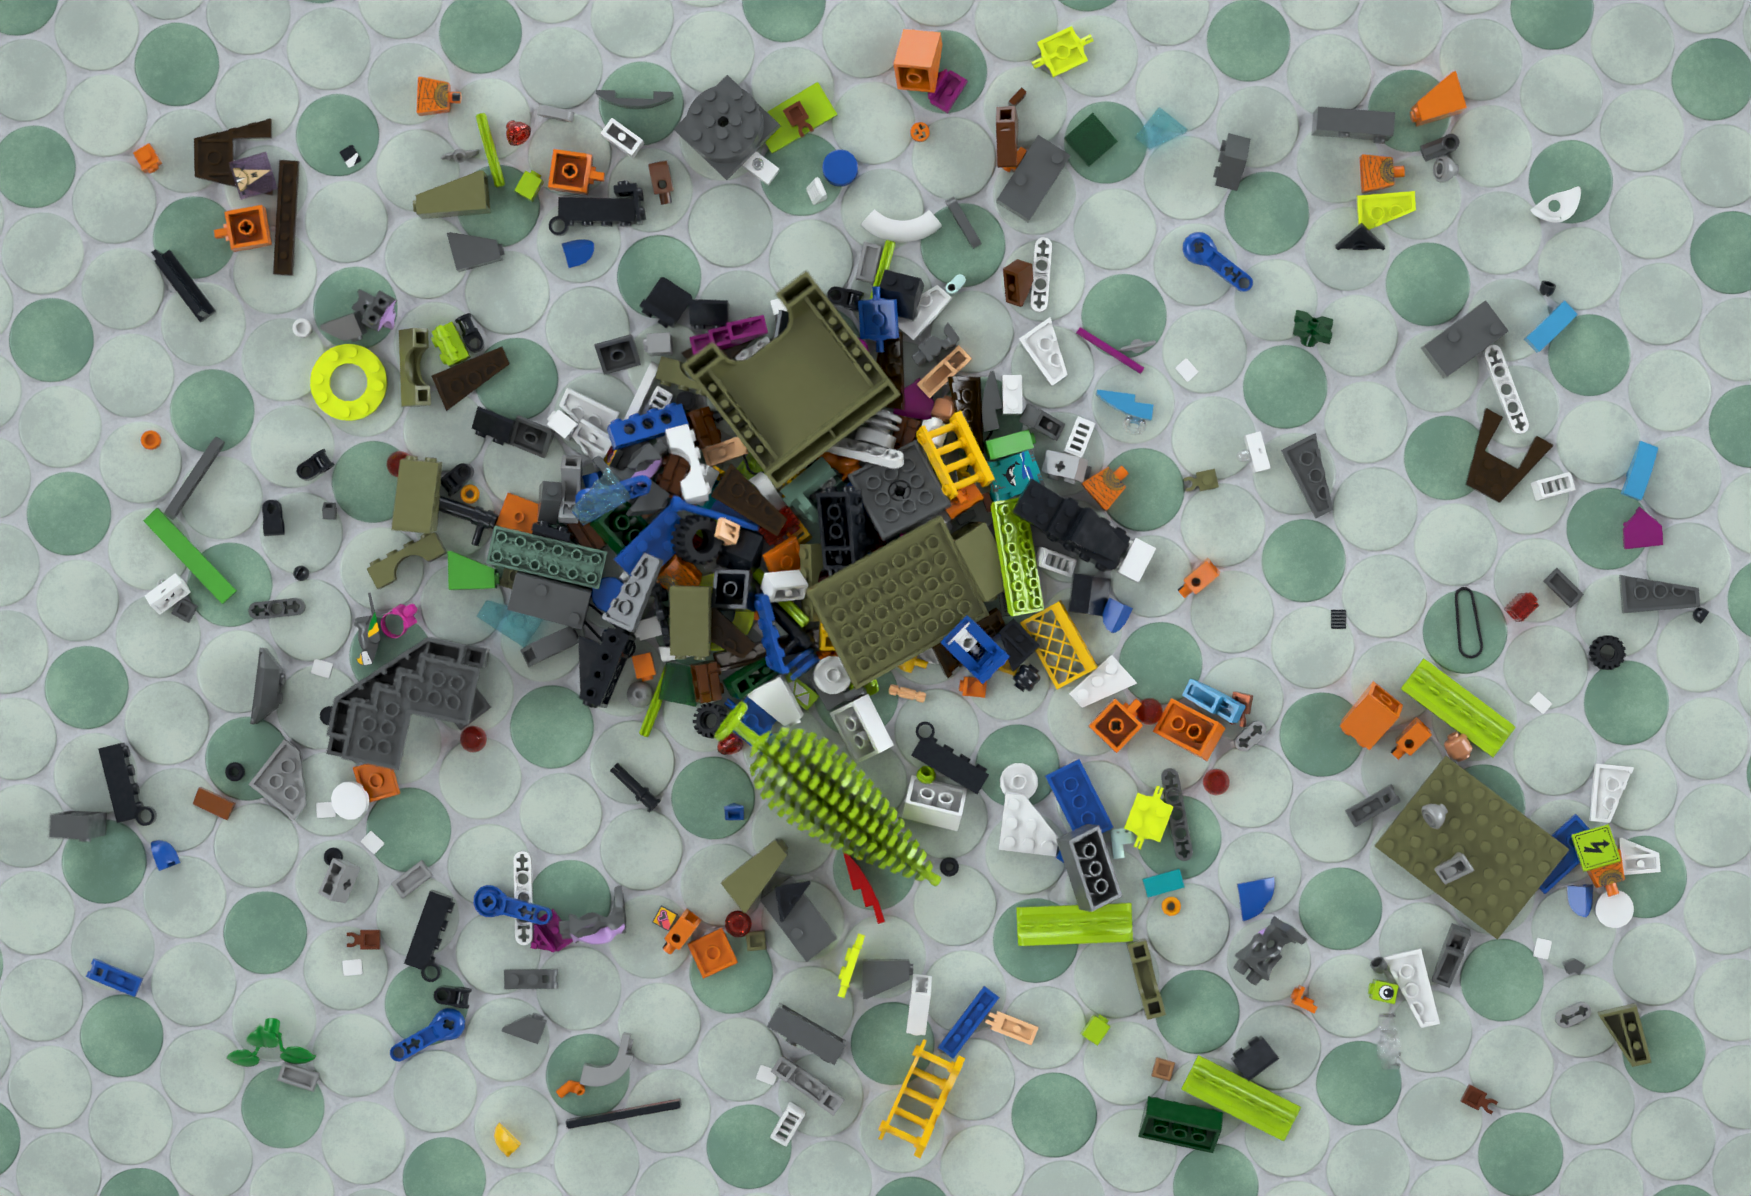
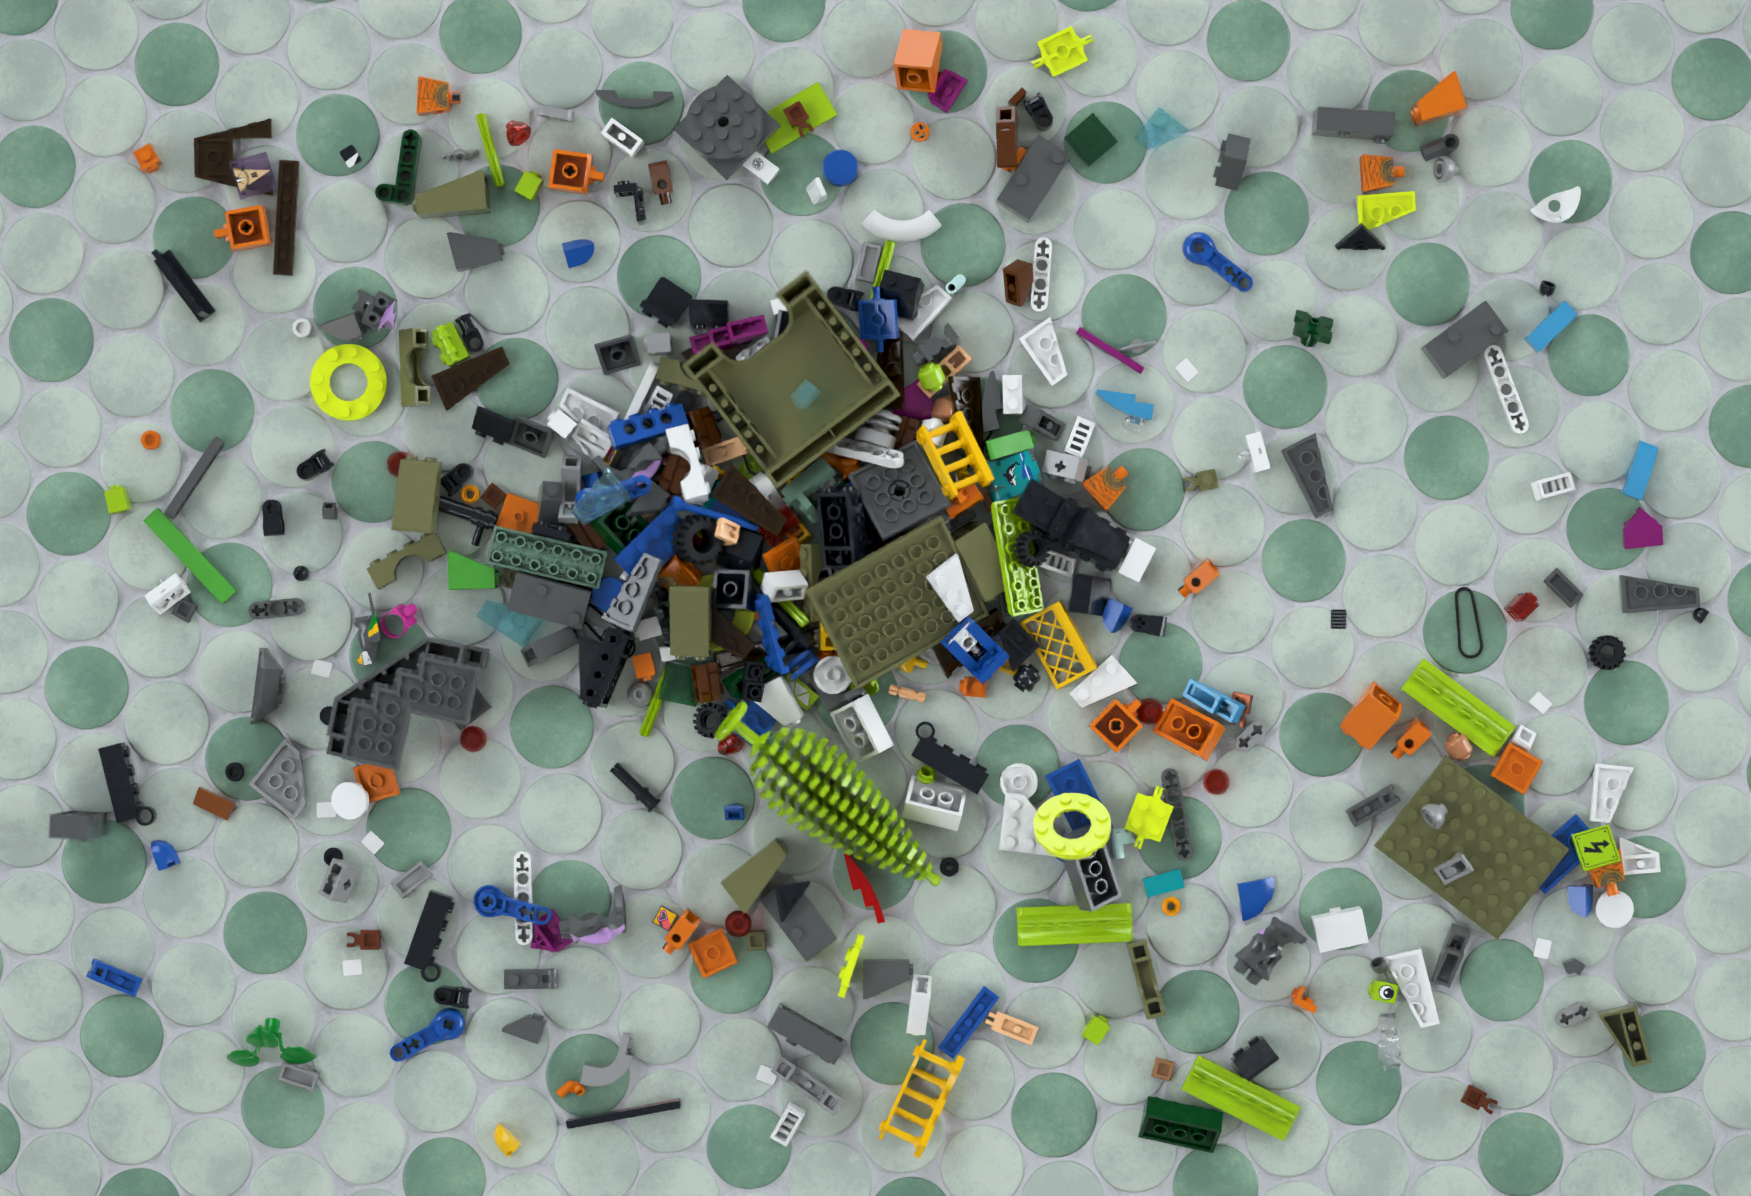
black hinge [549,197,636,236] -> none
dark grey beam [945,196,982,249] -> none
dark brown wing [1465,408,1553,503] -> none
none -> lime brick [104,484,132,514]
none -> dark green beam [375,129,422,206]
none -> reddish brown tile [480,483,507,510]
none -> black slope [742,660,766,703]
none -> clear light blue brick [790,379,822,410]
none -> lime head [917,362,946,392]
none -> white wing [926,554,974,622]
none -> black tyre [1013,531,1050,567]
none -> black piece [1022,92,1053,131]
none -> neon yellow plate [1033,793,1111,860]
none -> black piece [1129,614,1167,637]
none -> white container [1311,906,1369,953]
none -> orange plate [1490,742,1543,795]
none -> white slope [1510,724,1537,752]

